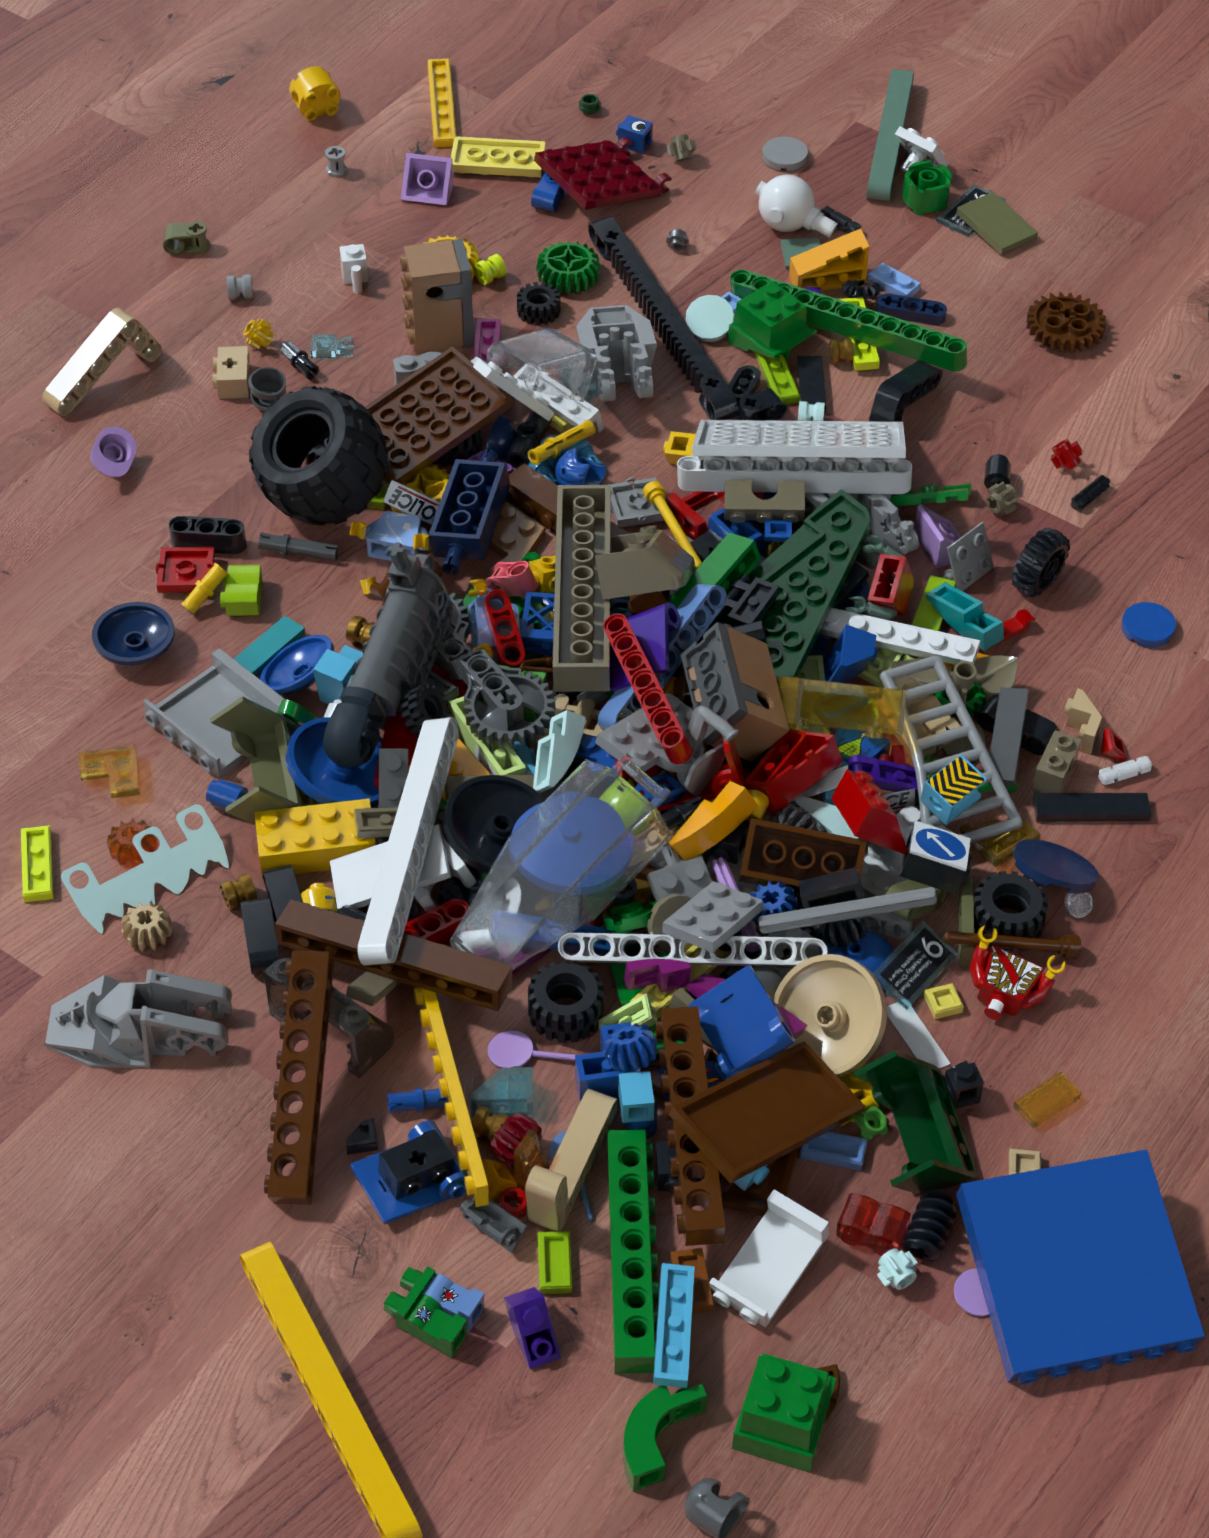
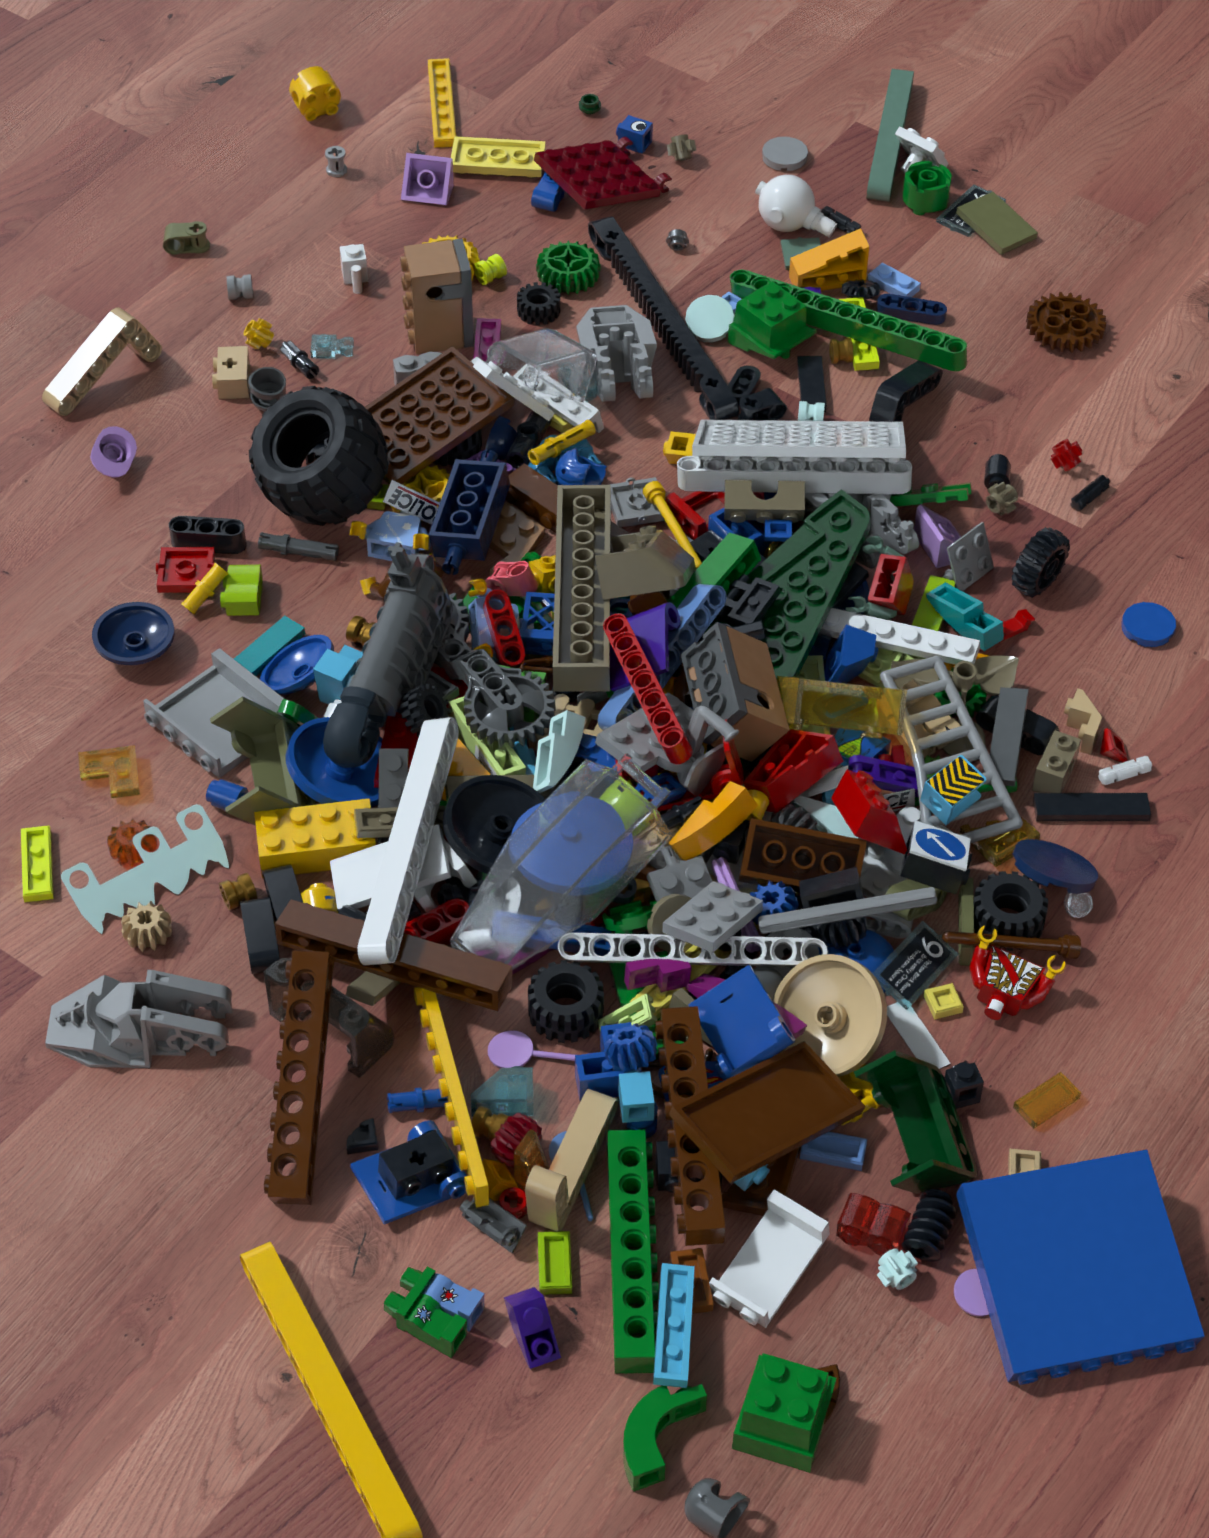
lime tile [753,351,800,405] -> none
bright green plate [853,1106,888,1140] -> none

